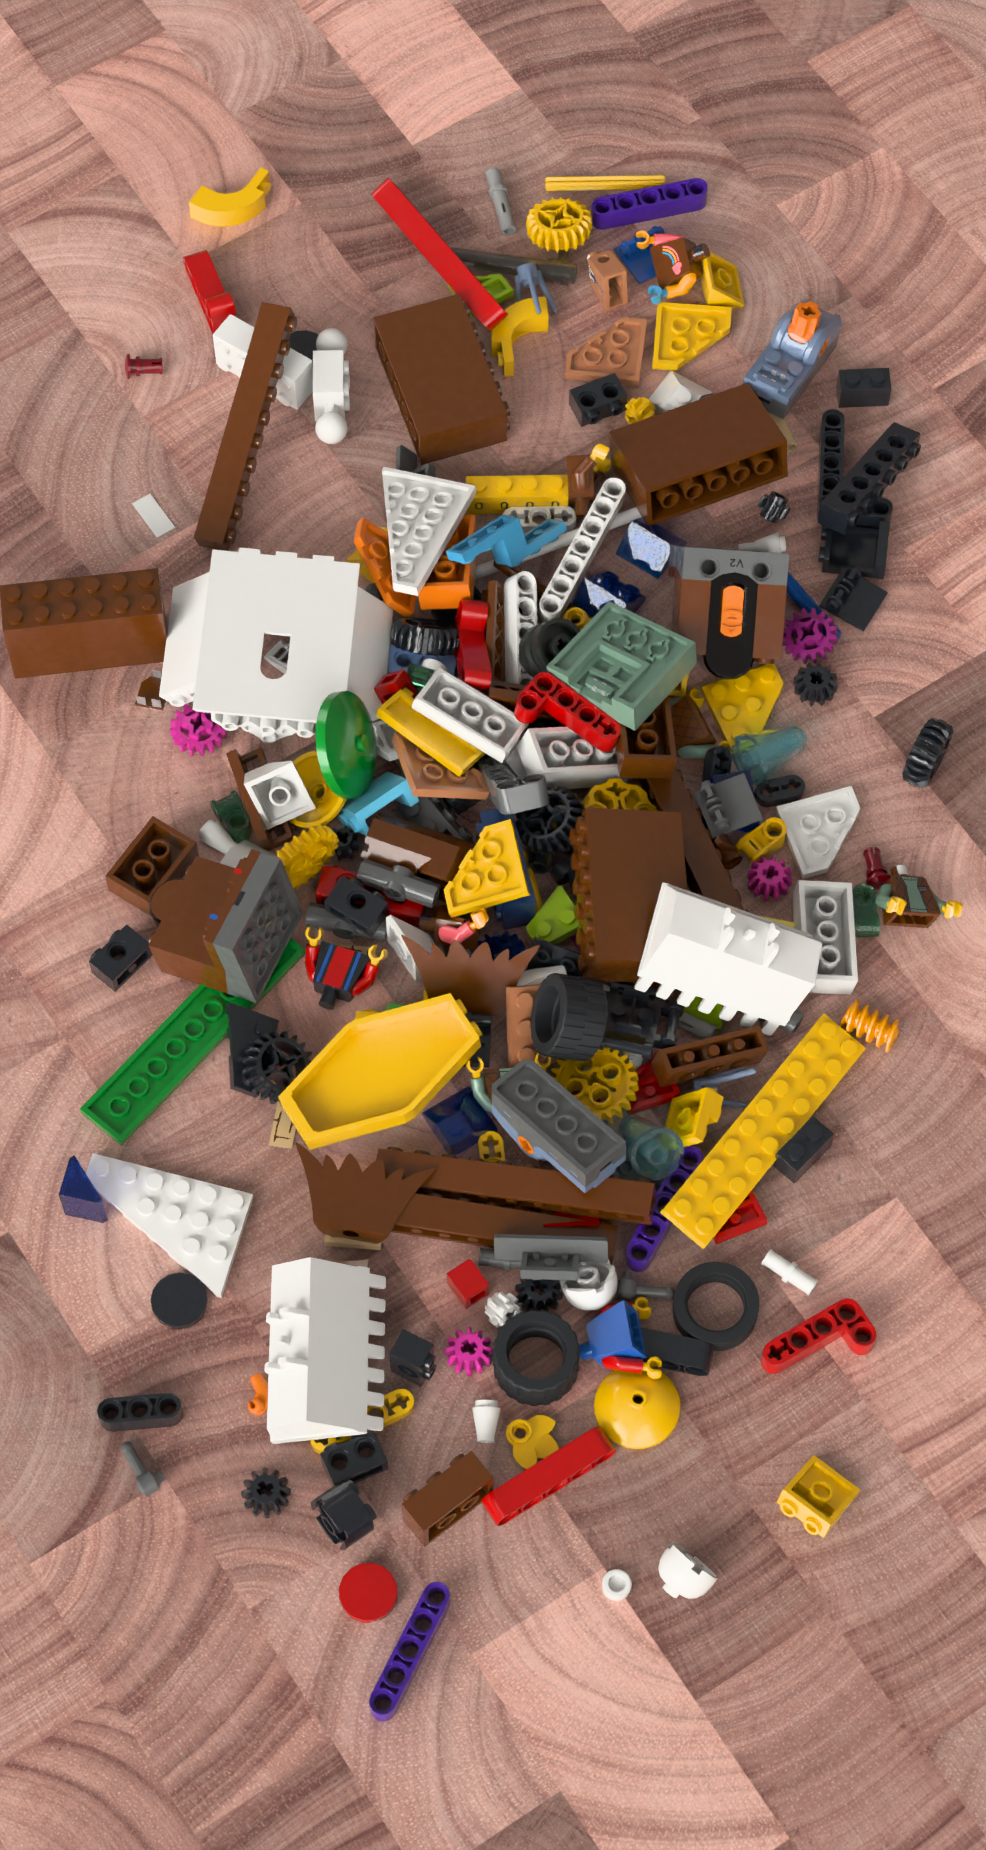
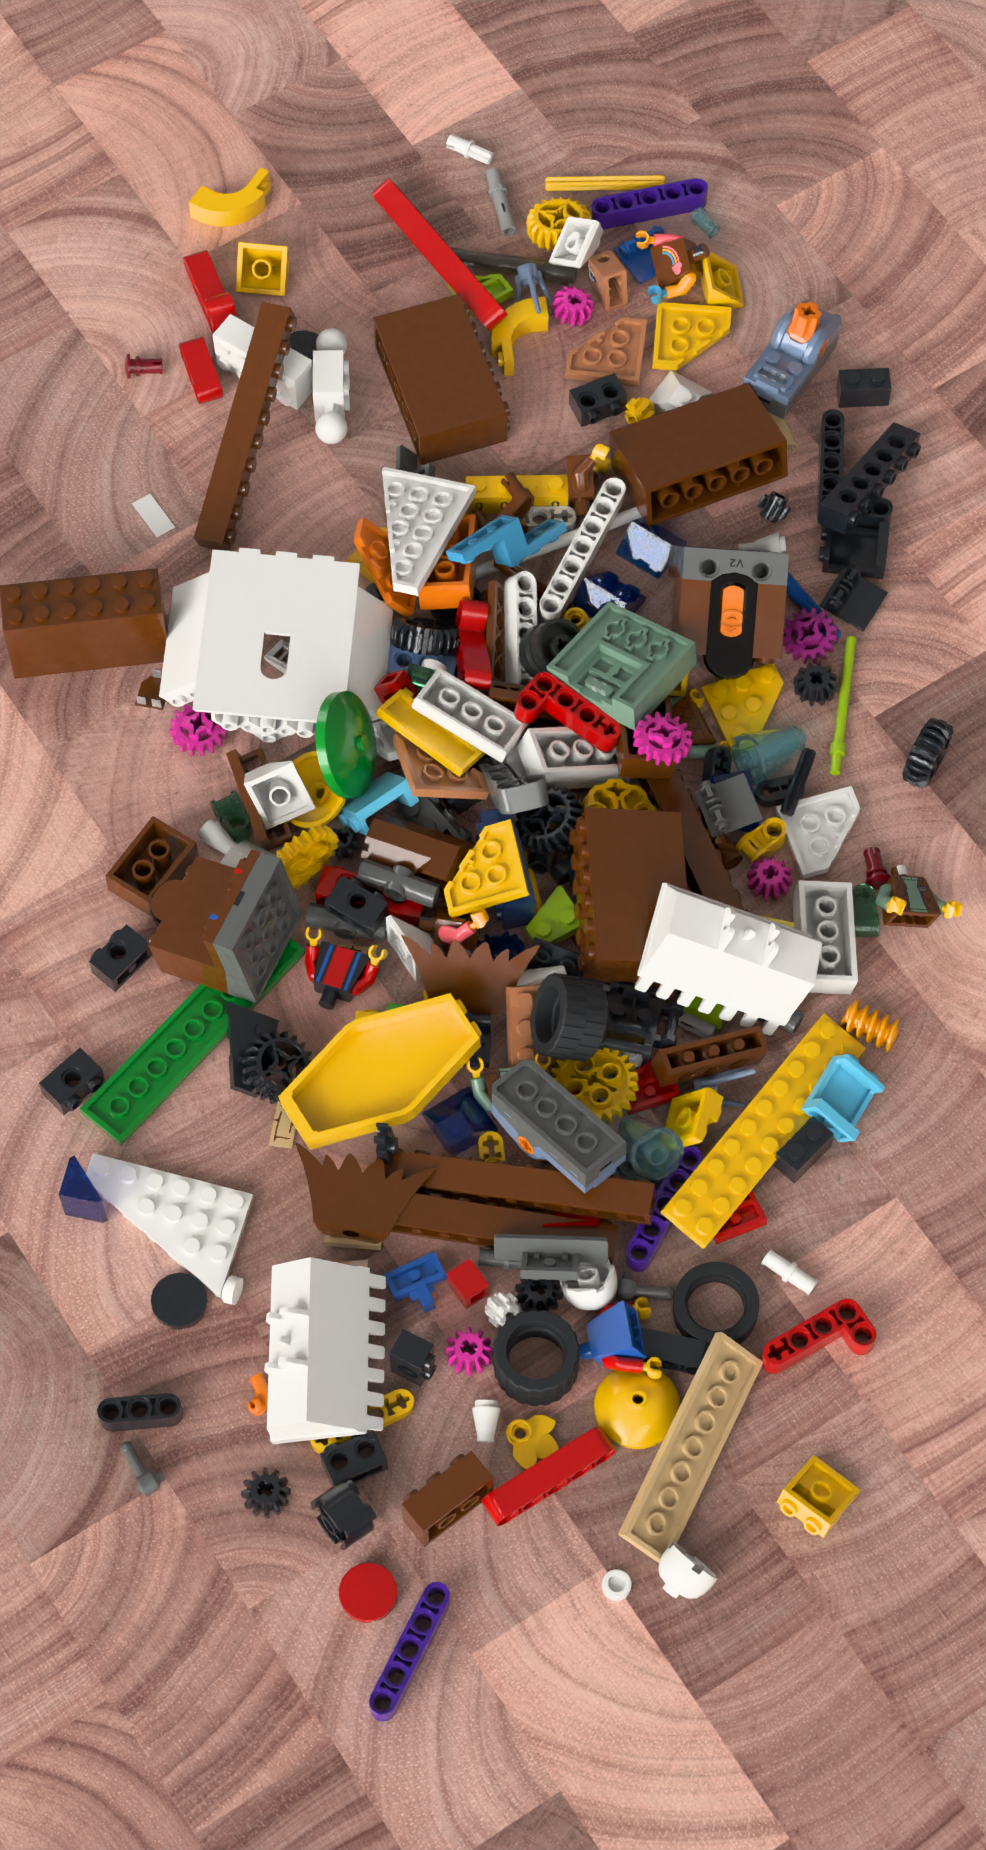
none -> black brick [39,1048,105,1115]
none -> red beam [179,337,223,404]
none -> white tile [222,1275,243,1305]
none -> yellow slope [236,242,290,296]
none -> black plate [373,1122,398,1164]
none -> blue hinge [383,1252,447,1313]
none -> white axle [446,133,494,165]
none -> reddish brown connector [469,472,535,534]
none -> white slope [549,217,604,268]
none -> dark pink gear [552,285,594,328]
none -> tan plate [618,1332,763,1563]
none -> dark pink gear [633,712,692,766]
none -> clear light blue pin [690,207,721,239]
none -> black axle [780,748,816,816]
none -> medium azure panel [801,1054,885,1142]
none -> lime bar [829,636,857,776]

